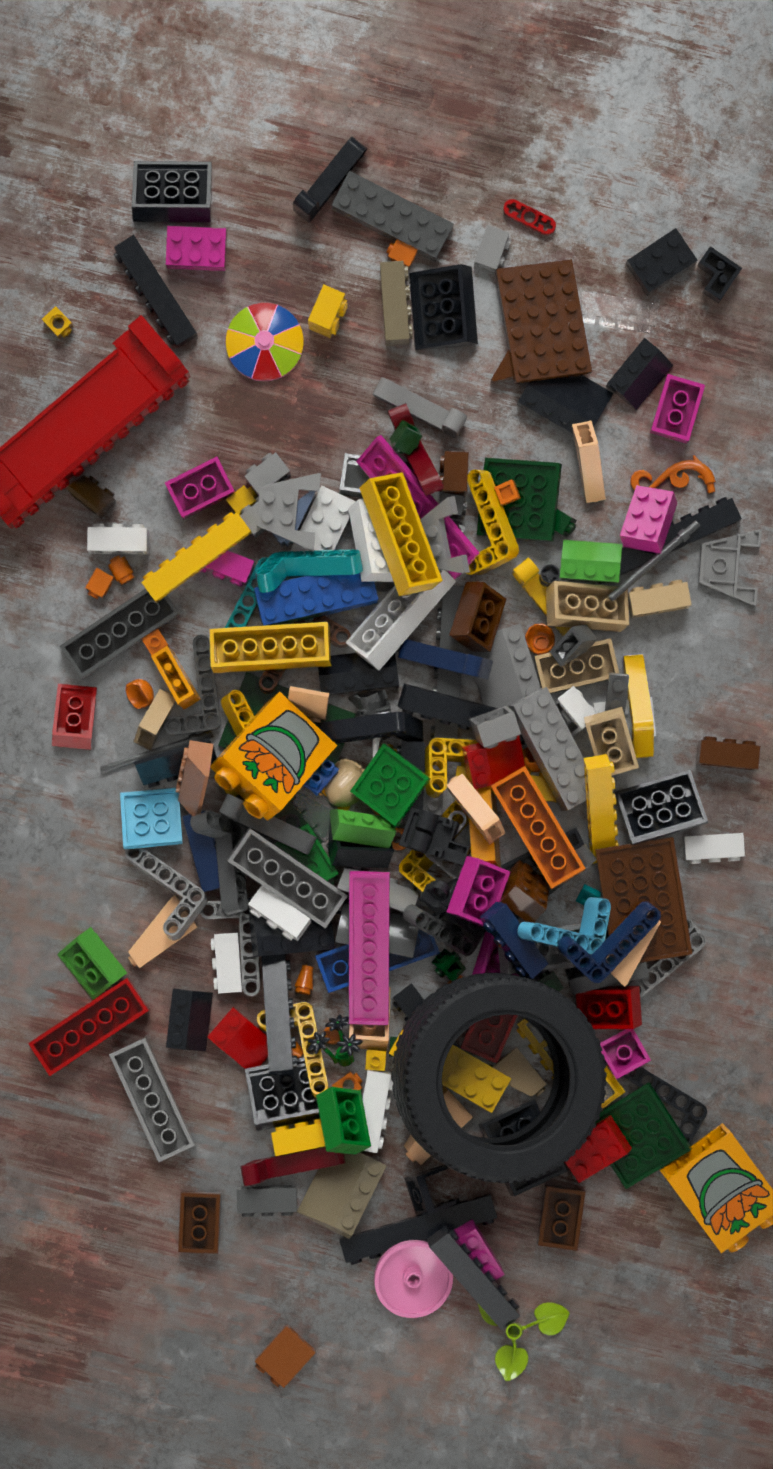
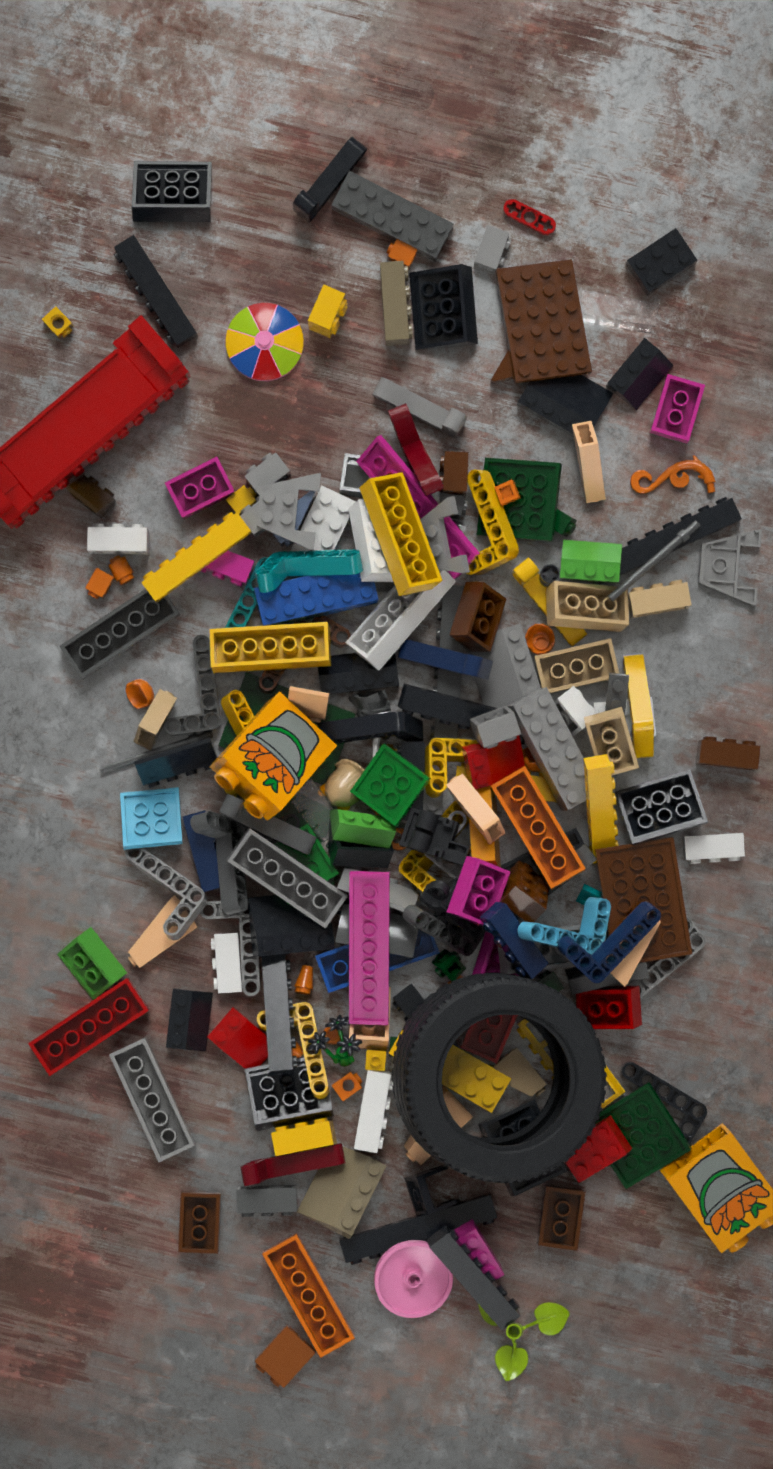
red slope [52,684,97,750] -> none
orange brick [142,629,170,655] -> none
light orange brick [151,646,201,710] -> none
dark pink brick [166,226,227,271] -> none
nougat slope [175,740,213,816] -> none
white brick [248,885,311,941] -> none
blue hips [303,759,339,796] -> none
green brick [316,1087,371,1155] -> none
dark green brick [389,420,423,455] -> none
dark grey slope [550,624,598,667] -> none
dark pink slope [600,1029,651,1080] -> none
dark pink brick [620,485,677,554] -> none
black brick [697,246,742,304] -> none
none -> orange brick [262,1232,355,1358]

